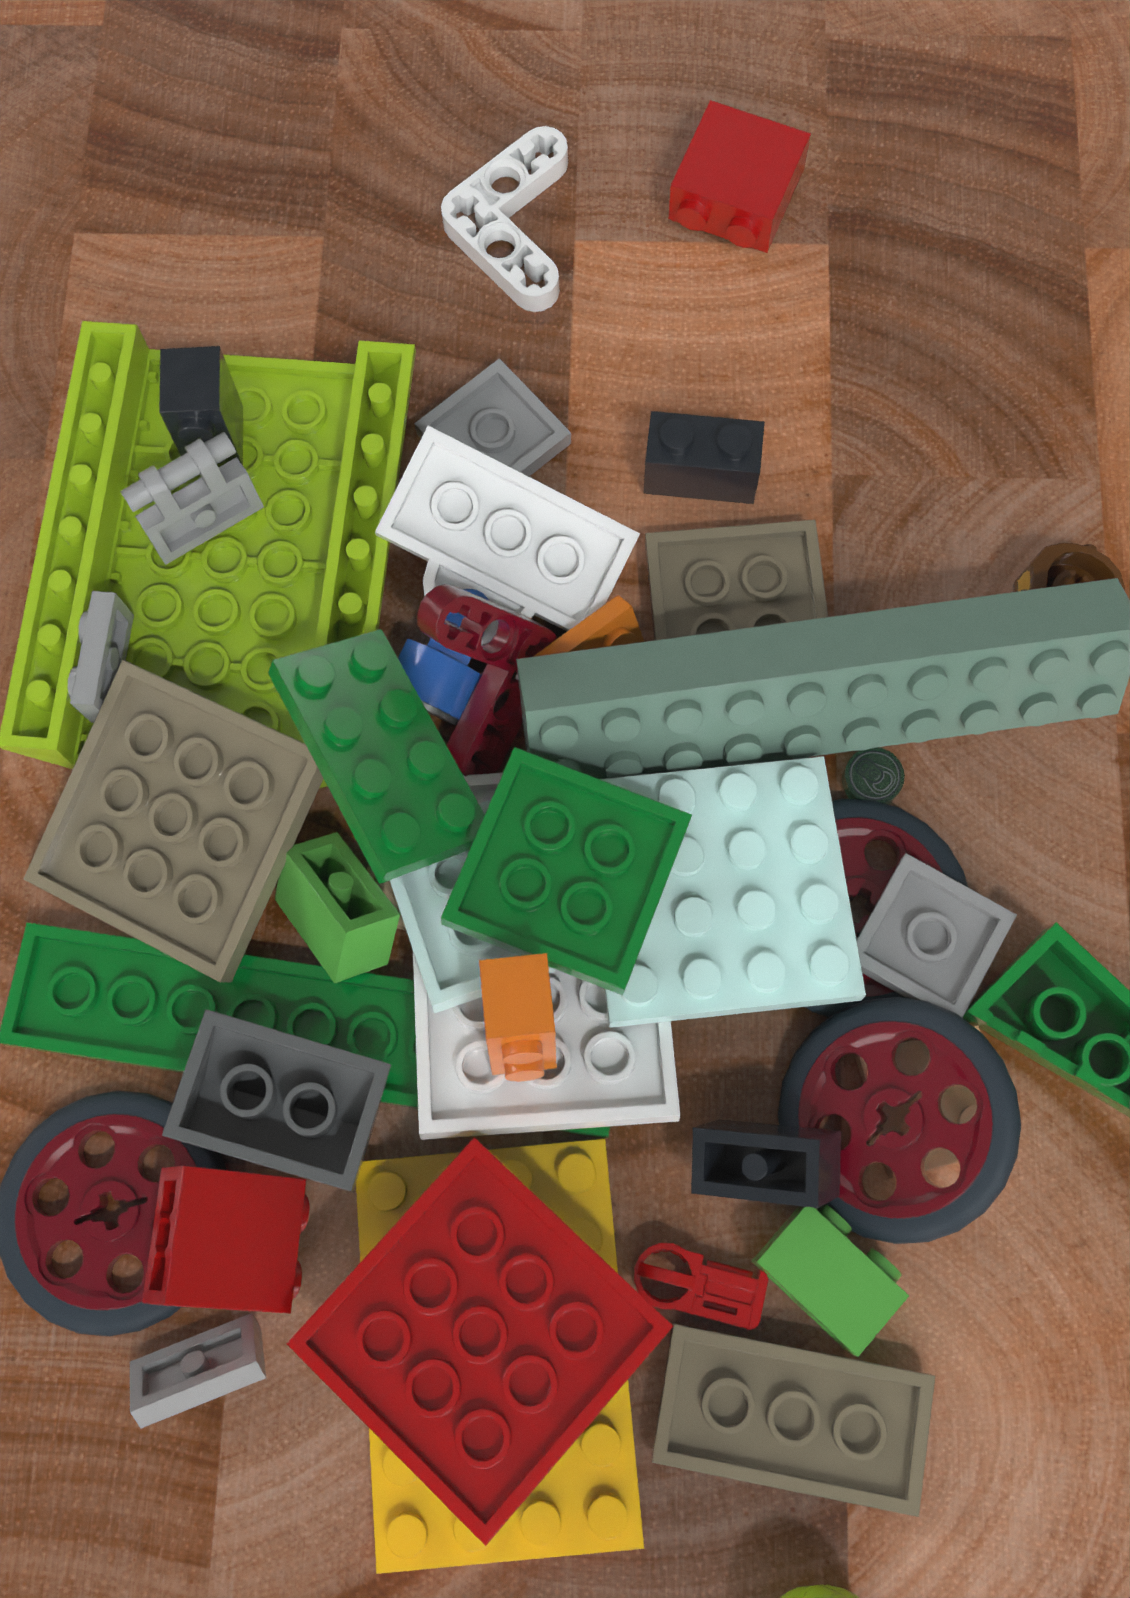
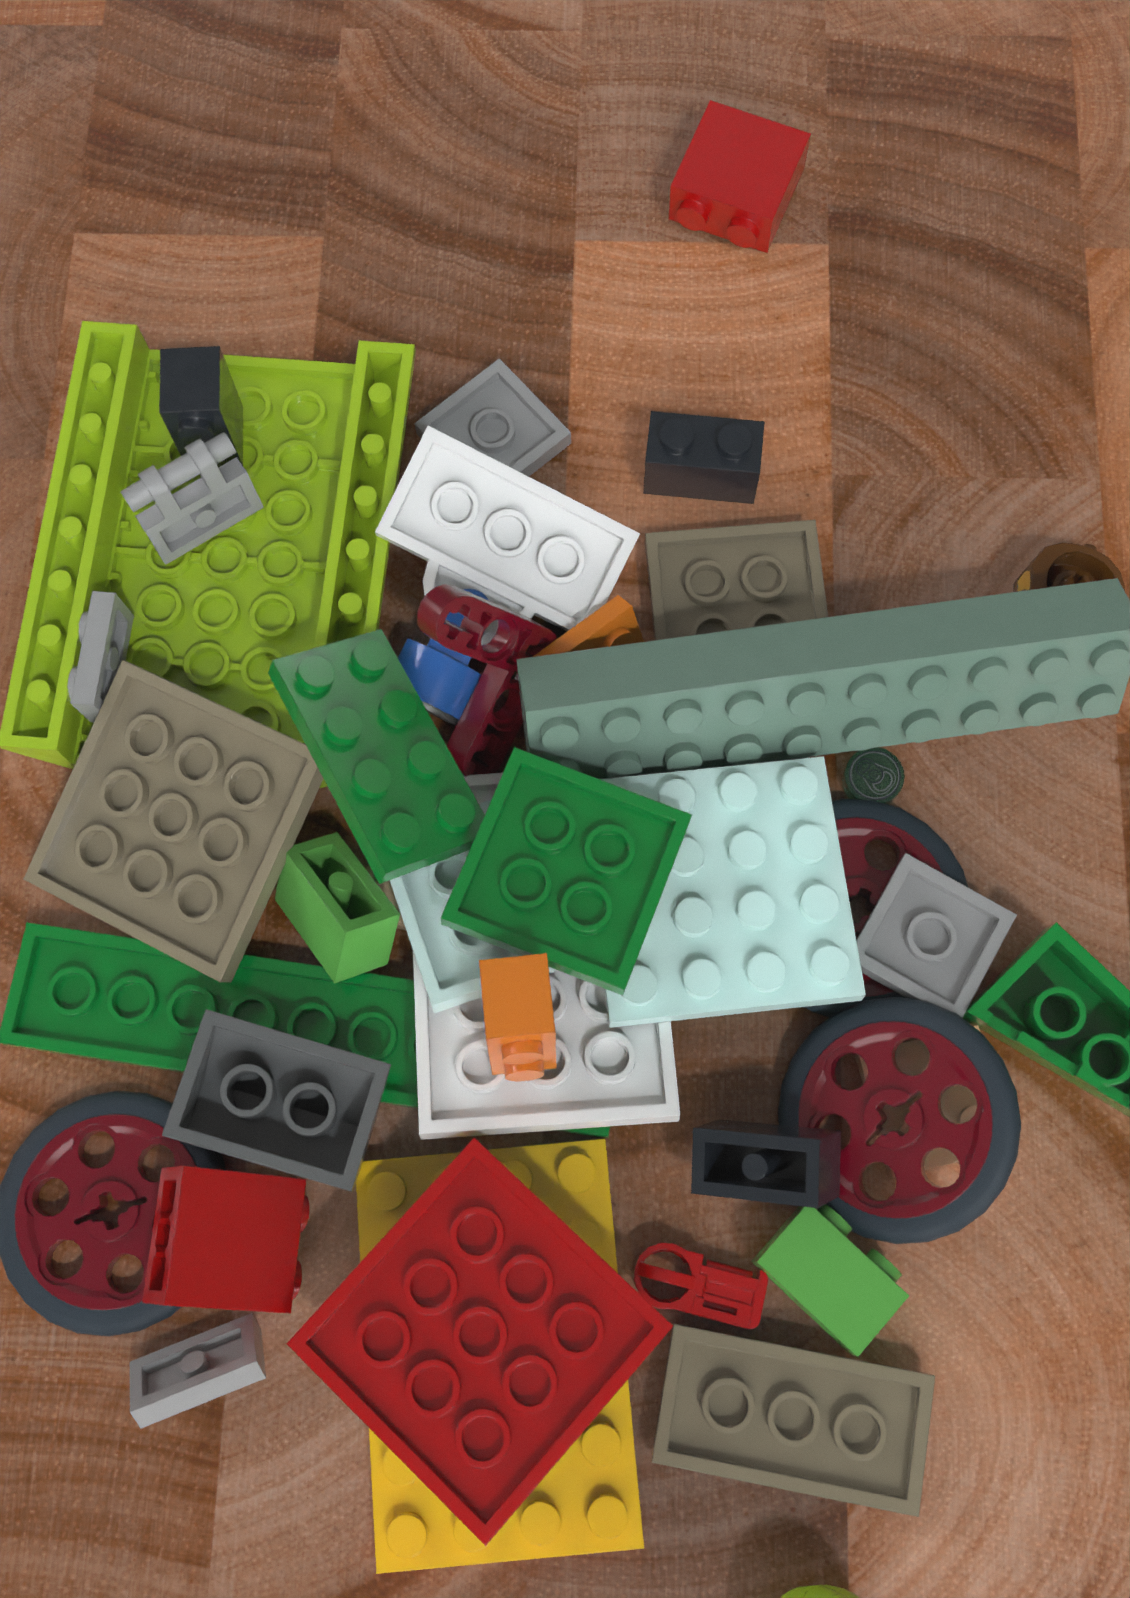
white beam [441,126,568,312] -> none

